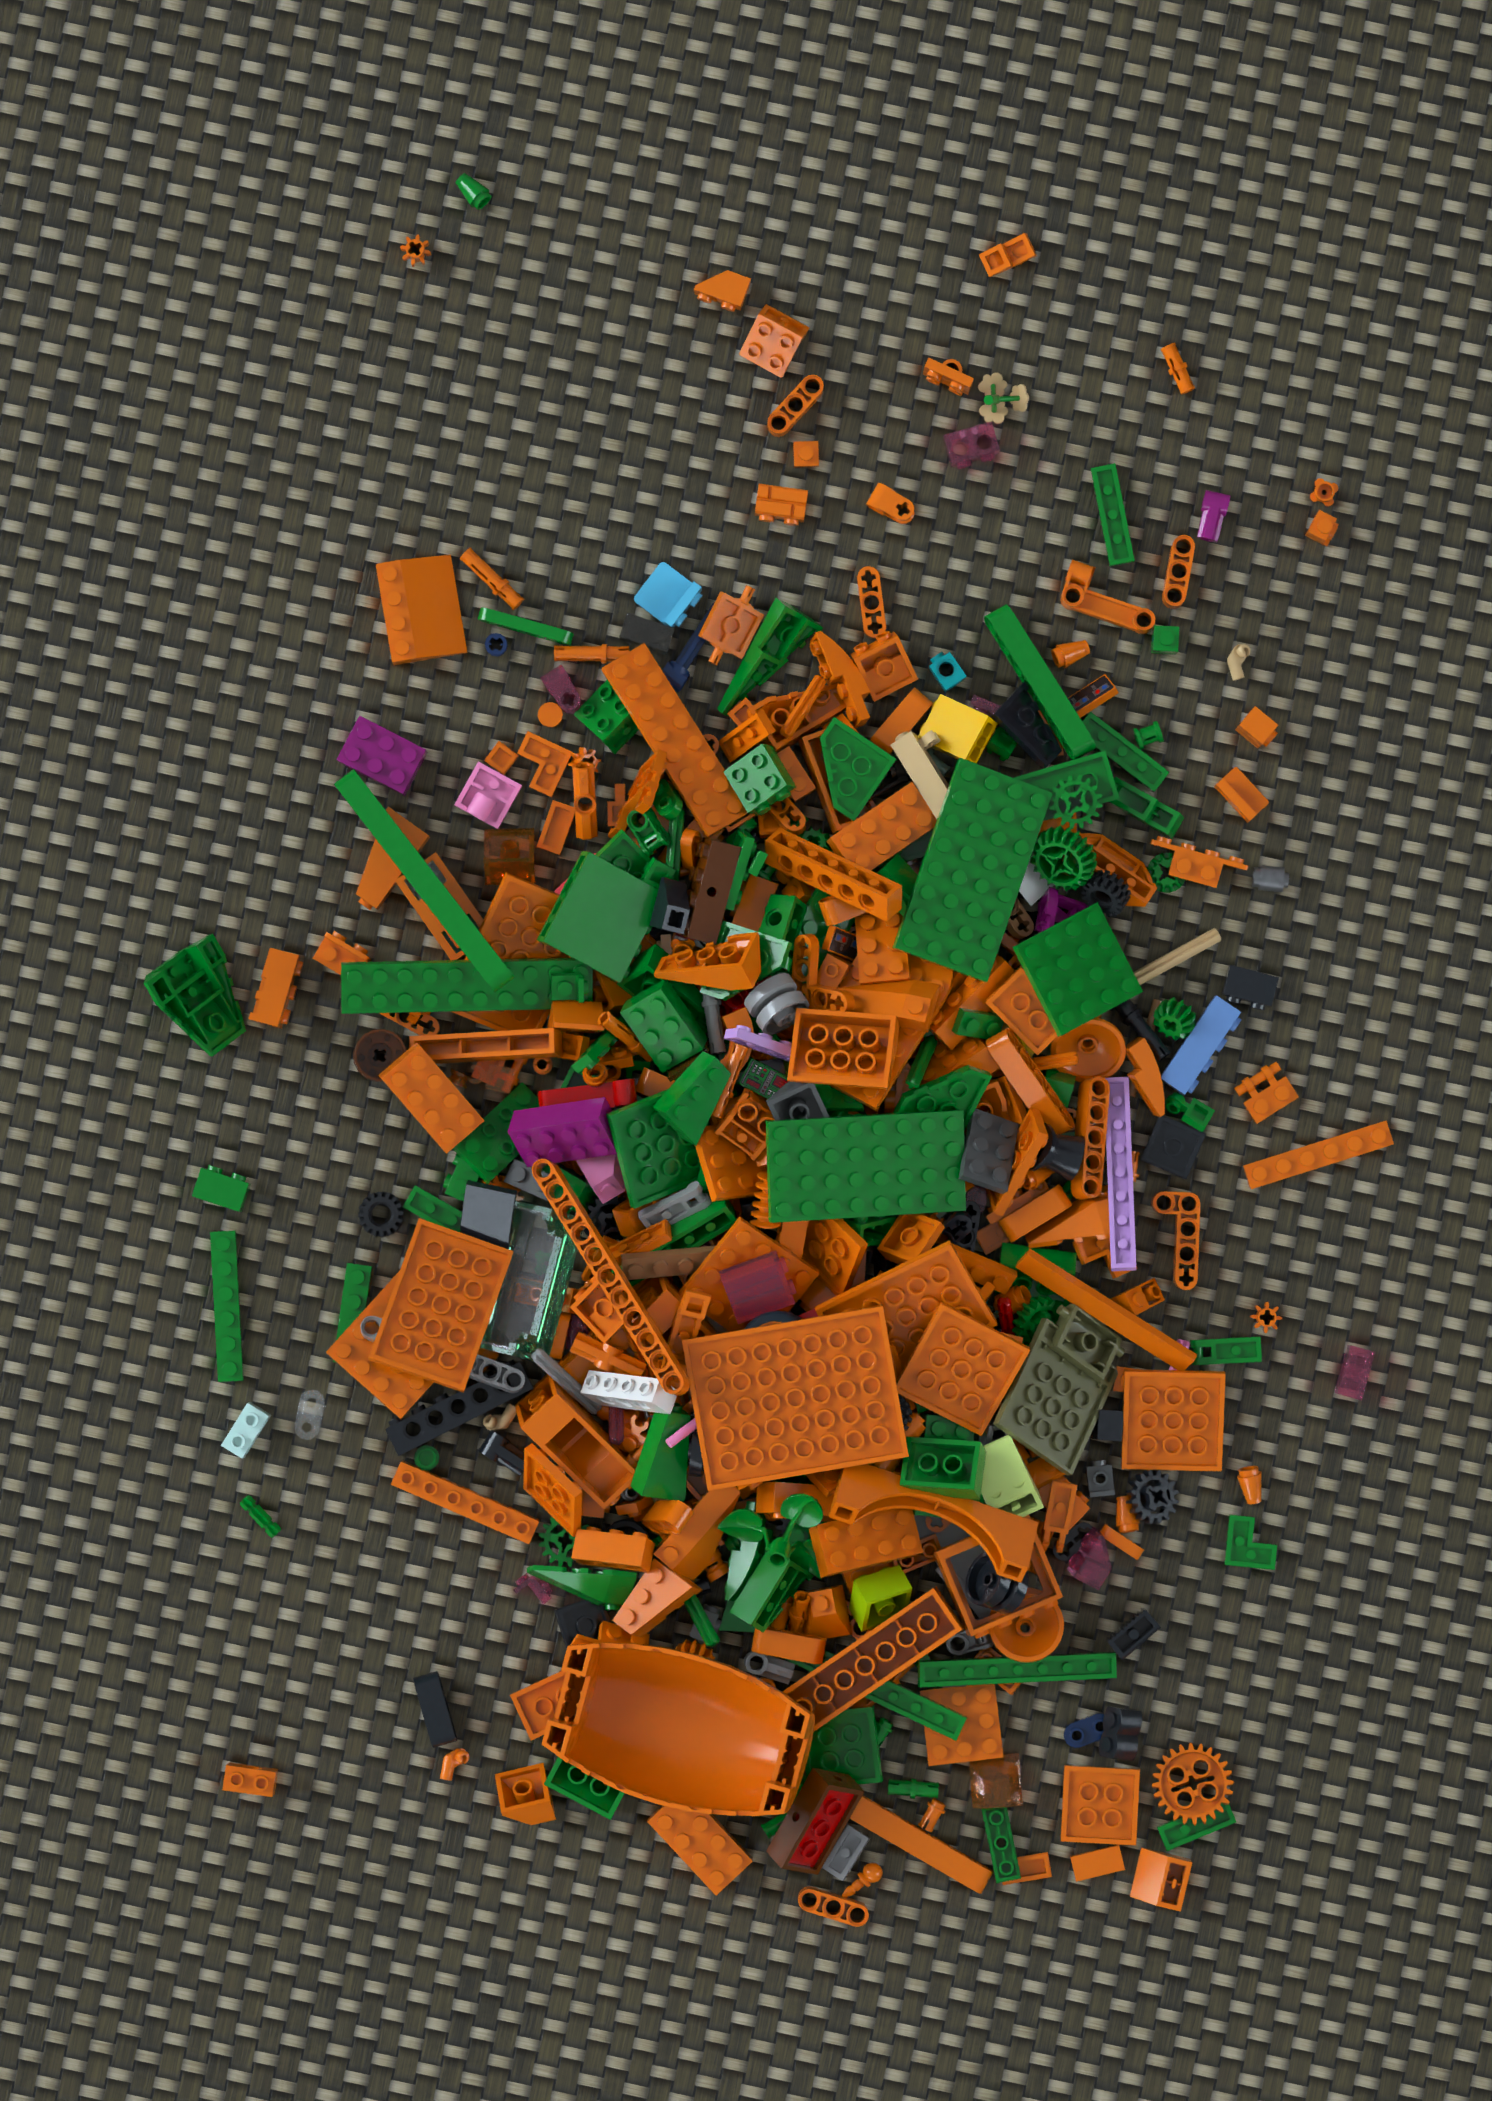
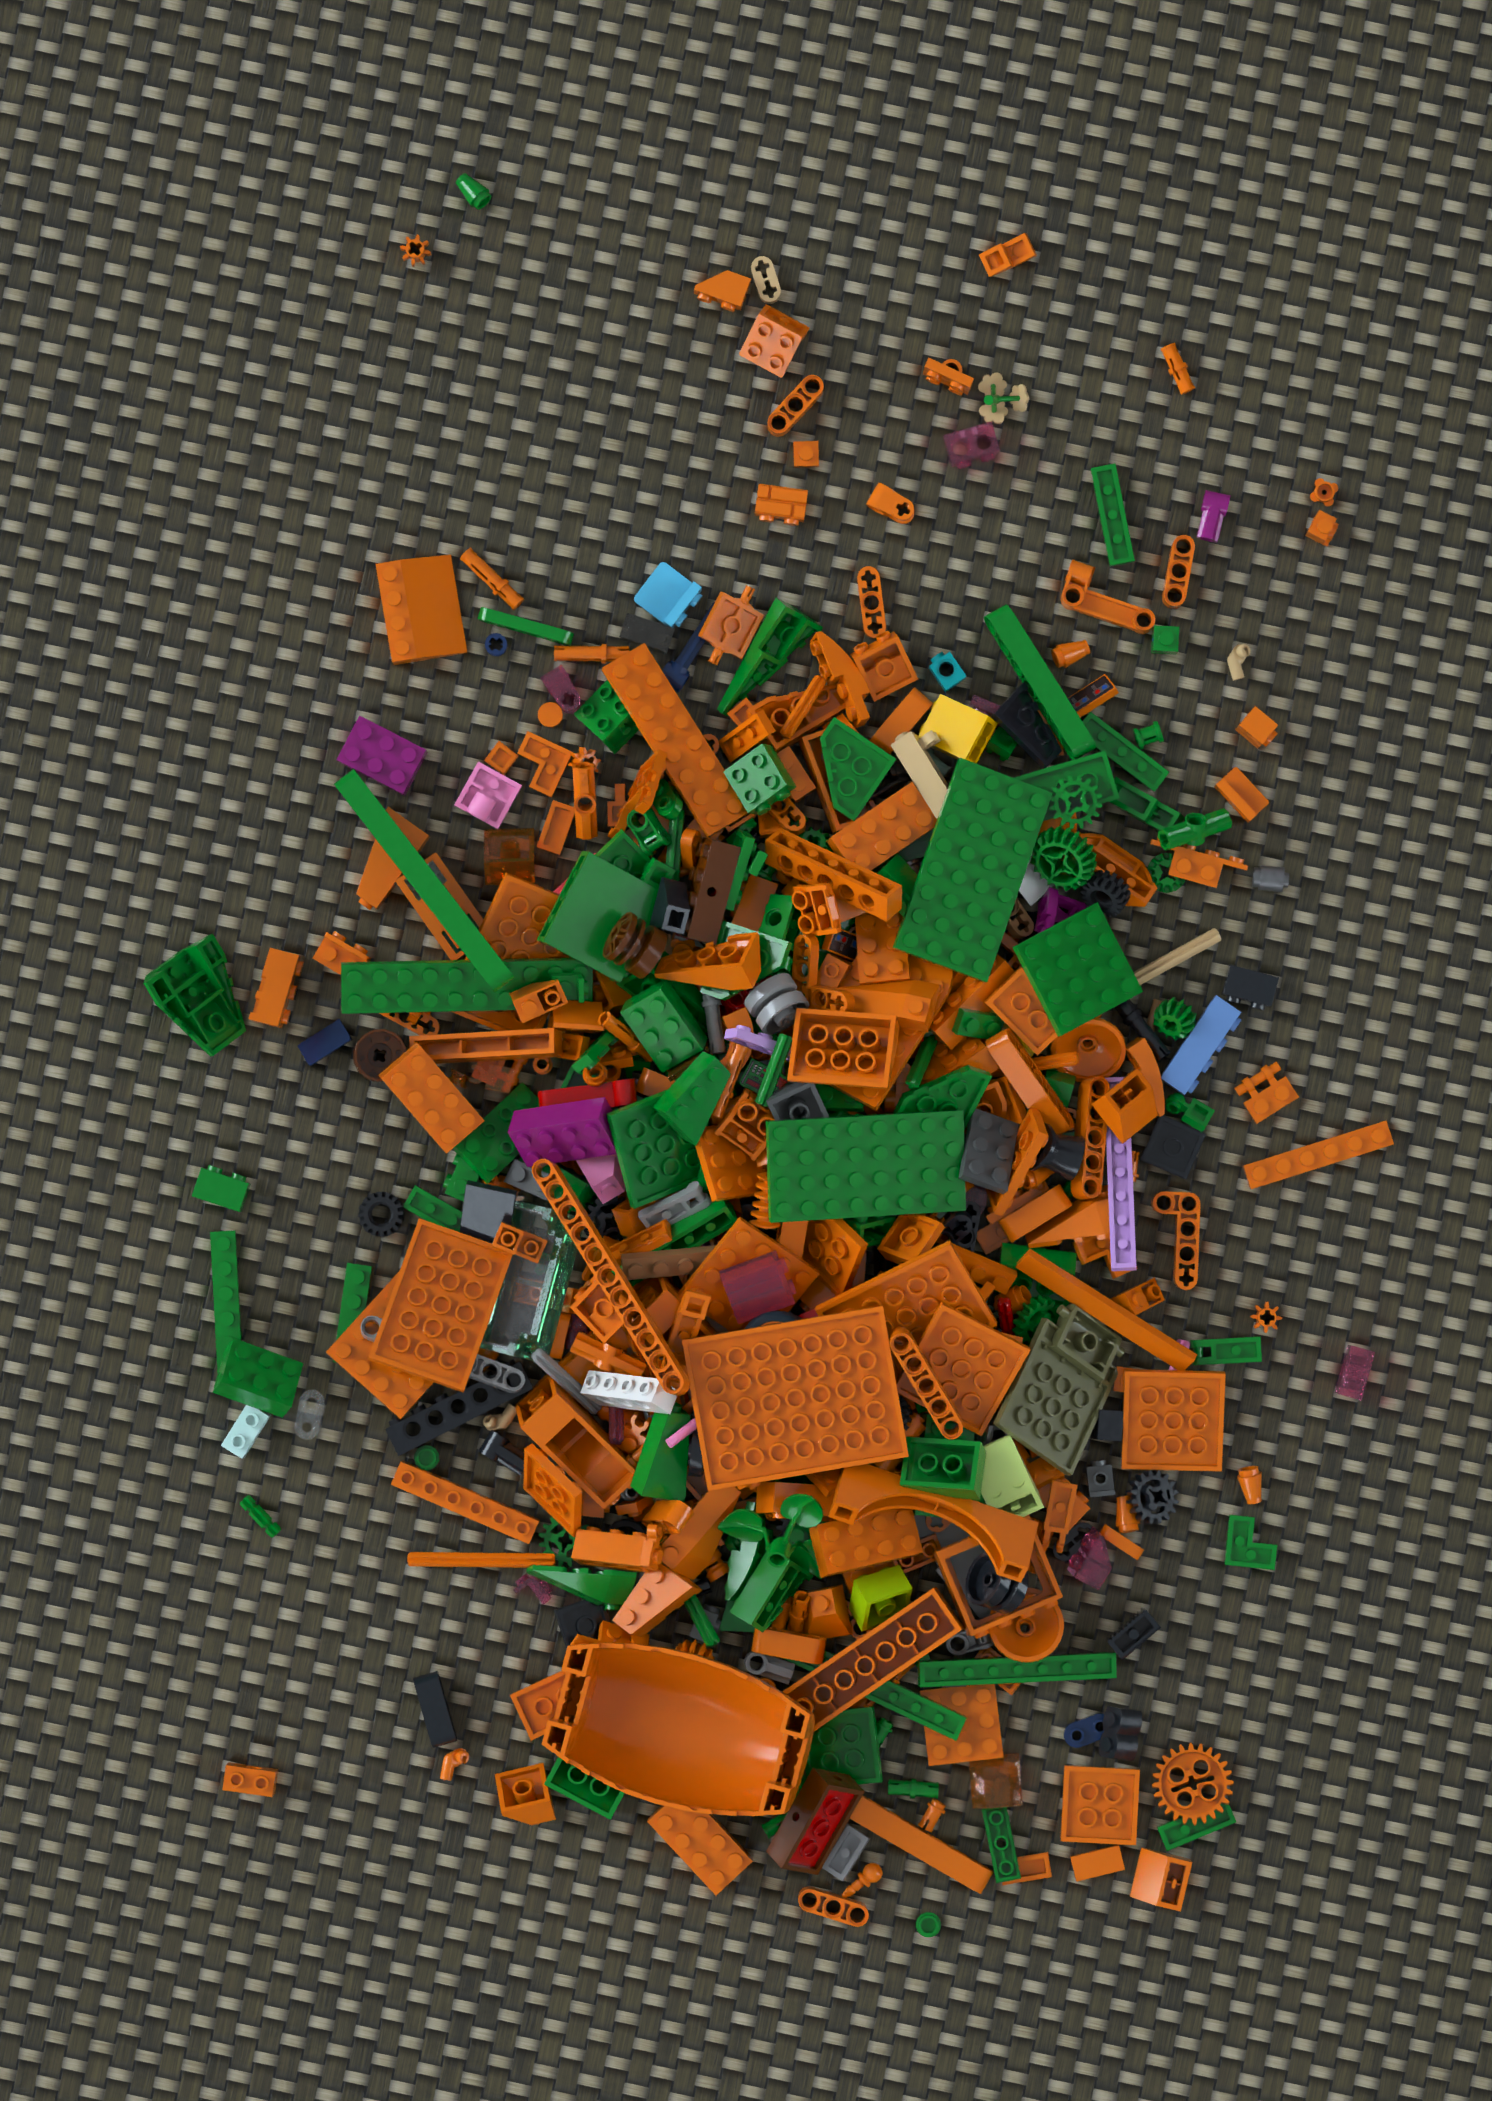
none -> green brick [213,1338,303,1418]
none -> dark blue slope [297,1019,353,1067]
none -> orange axle [407,1552,556,1568]
none -> orange slope [492,1222,548,1264]
none -> orange slope [509,980,568,1023]
none -> reddish brown wheel [603,912,668,979]
none -> orange plate [639,1524,663,1571]
none -> tan beam [751,256,781,304]
none -> green axle [755,1034,792,1107]
none -> orange slope [792,883,841,936]
none -> orange beam [889,1326,963,1439]
none -> green plate [916,1912,941,1937]
none -> orange slope [1091,1068,1158,1144]
none -> green piece [1158,808,1232,851]

